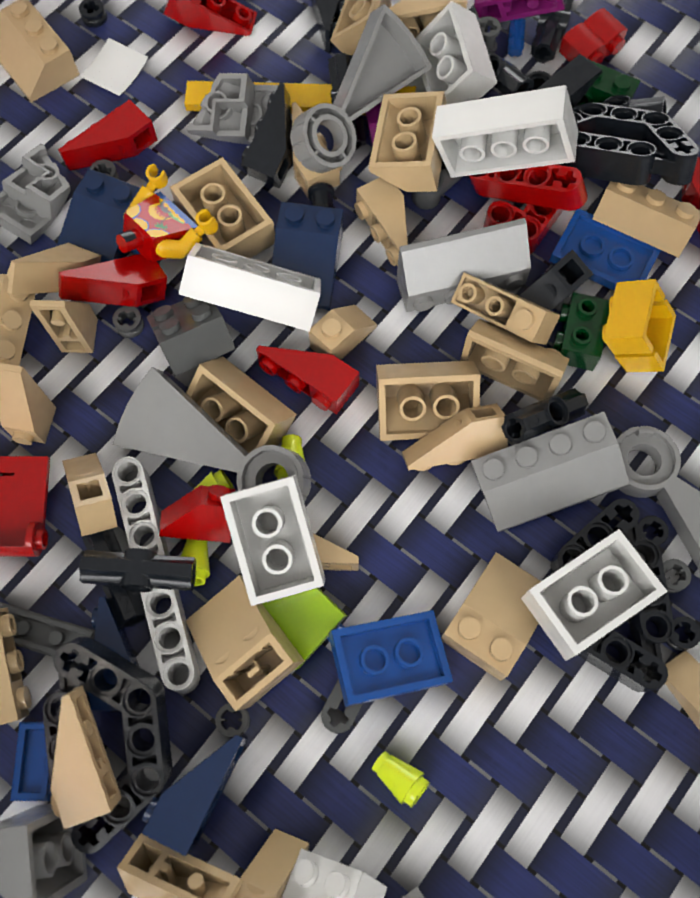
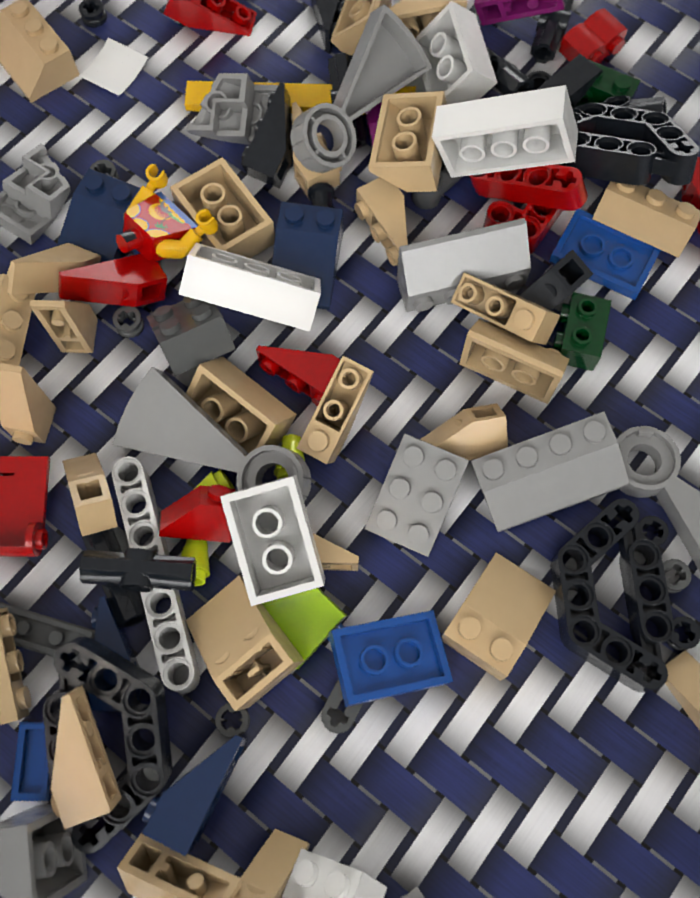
red slope [58,99,158,171] -> none
tan slope [308,305,377,360] -> none
neon yellow cone [372,751,430,808] -> none
tan slope [376,360,481,441] -> none
dark grey bush [478,16,501,53] -> none
black piece [501,388,589,444] -> none
blue axle [507,17,526,57] -> none
white brick [521,529,668,661] -> none
yellow piece [602,279,676,372] -> none
none -> tan slope [297,356,374,464]
none -> light grey plate [365,433,470,557]

